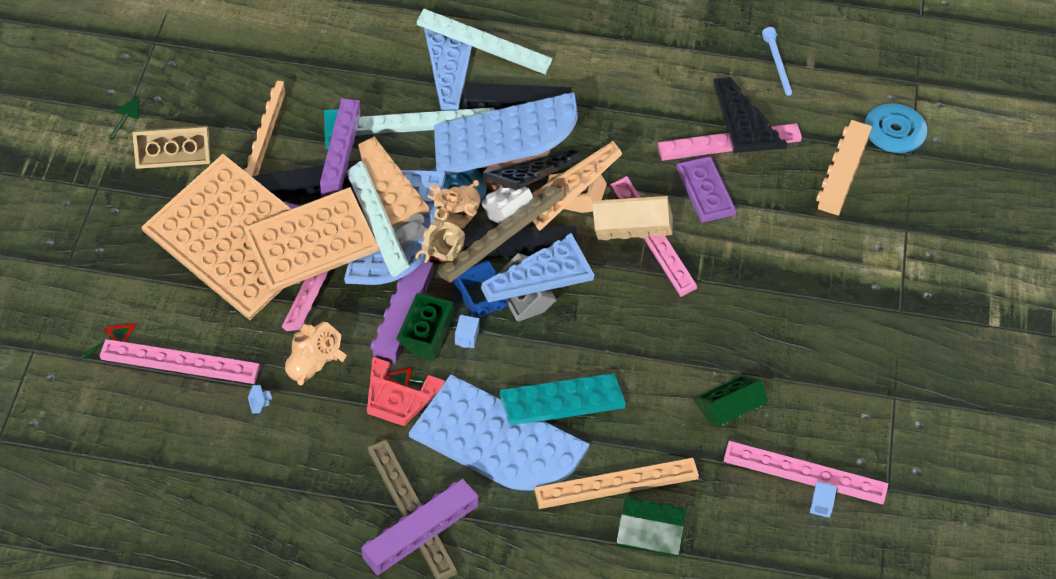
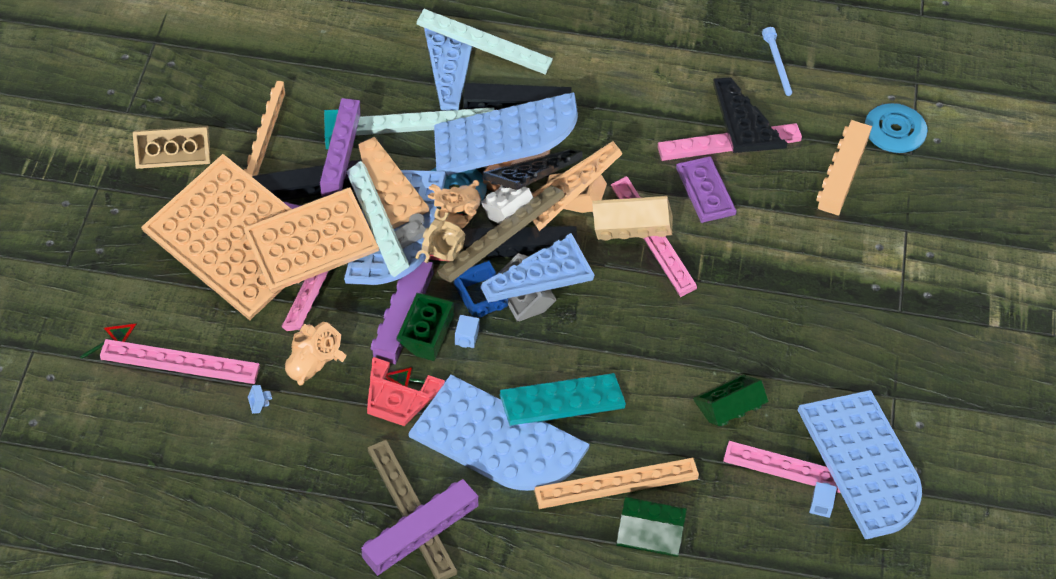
dark green piece [110,96,139,140] -> none
none -> light blue plate [798,390,922,539]

